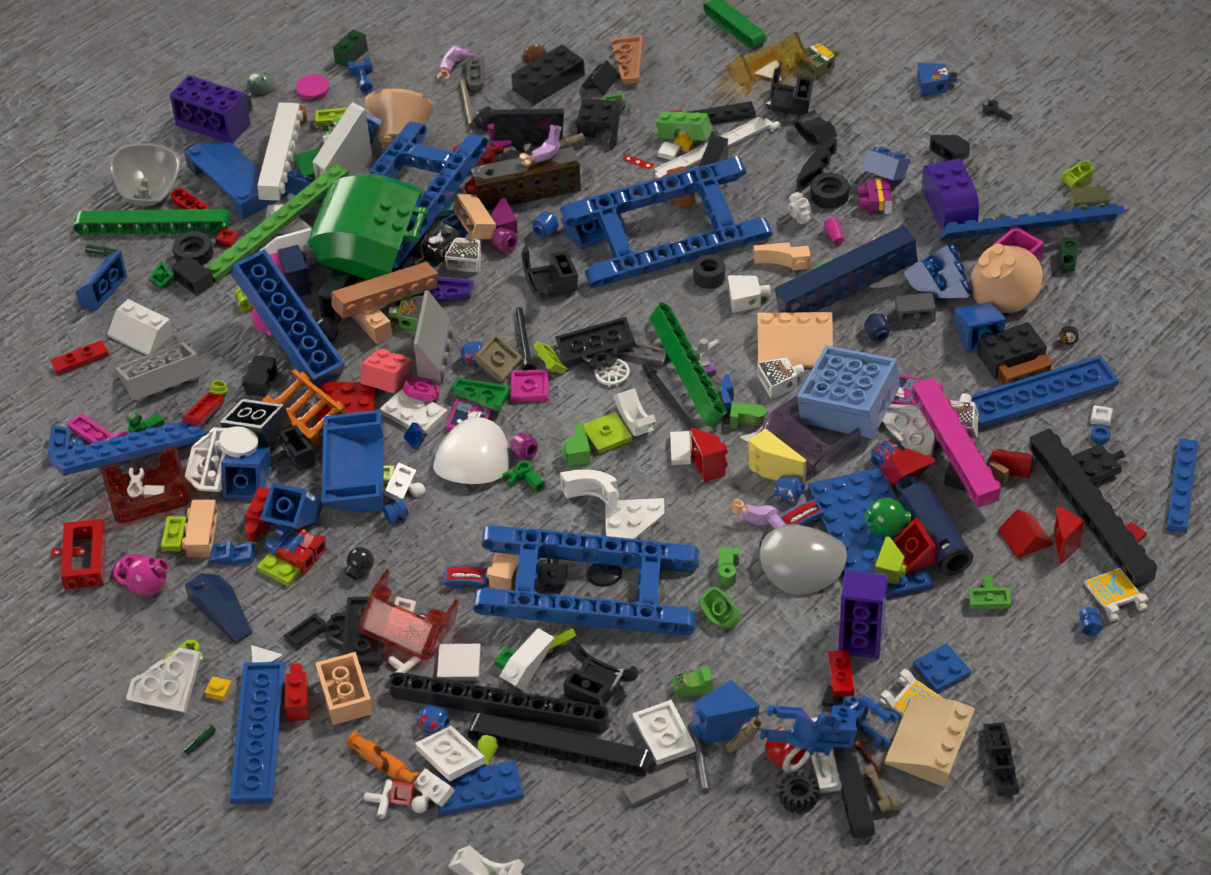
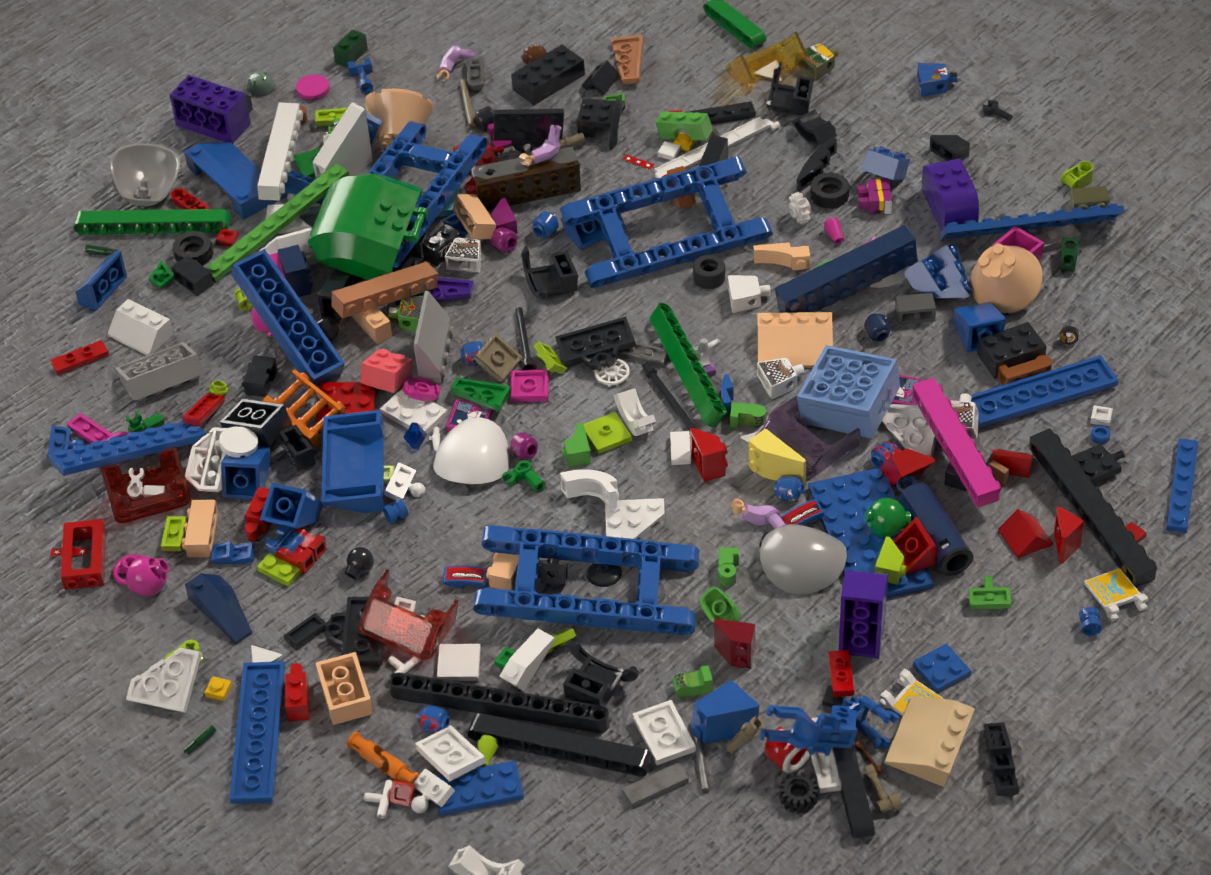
none -> white helmet [429,427,440,451]
none -> dark red slope [714,618,756,669]

